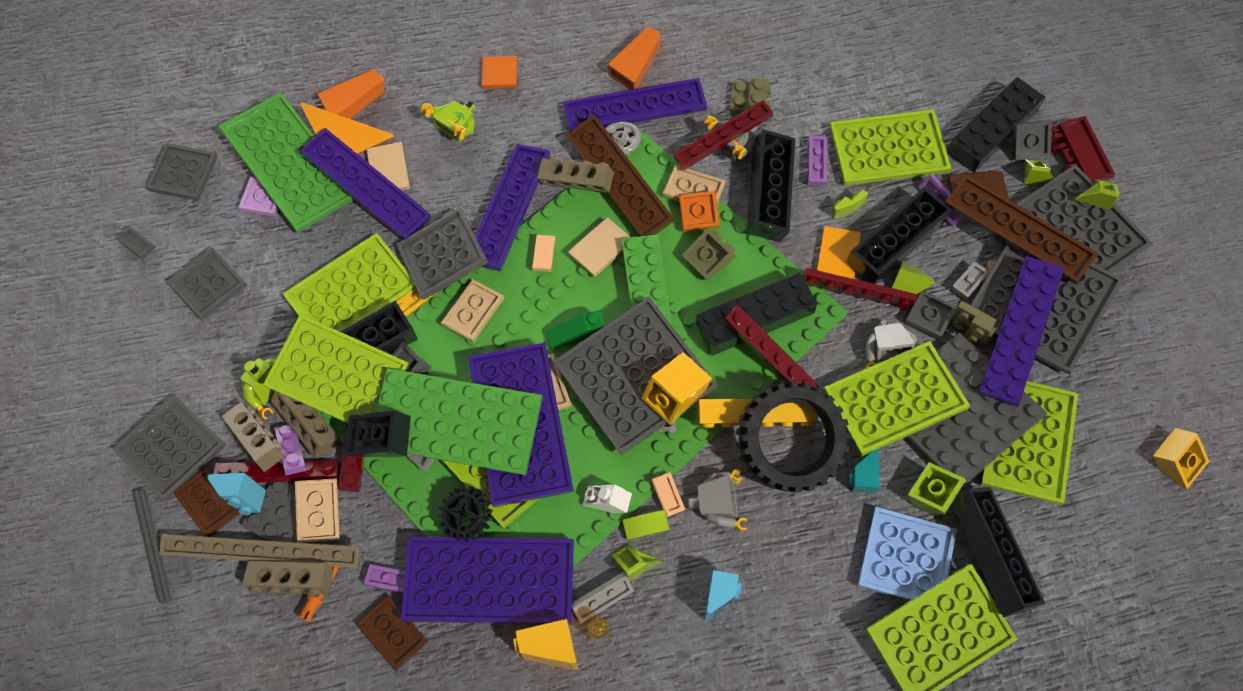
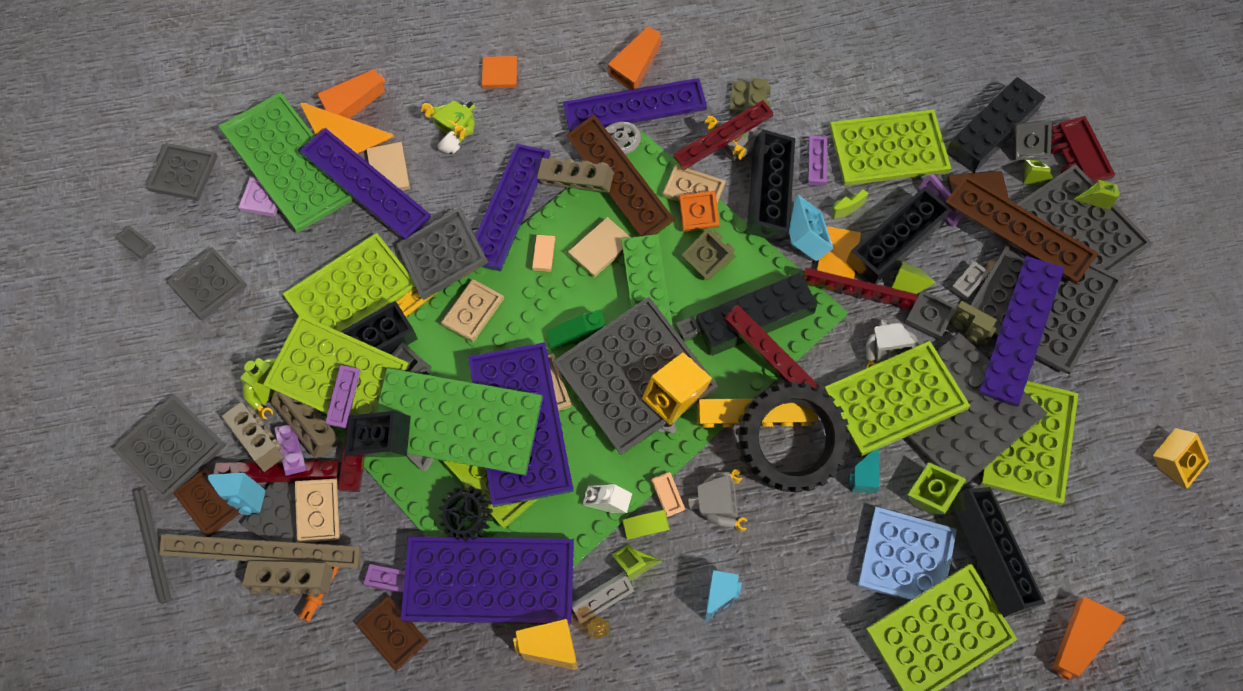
none -> medium lavender plate [325,365,361,429]
none -> white cone [437,131,460,154]
none -> dark grey plate [675,316,702,342]
none -> medium azure slope [789,195,833,261]
none -> orange slope [1052,597,1126,680]

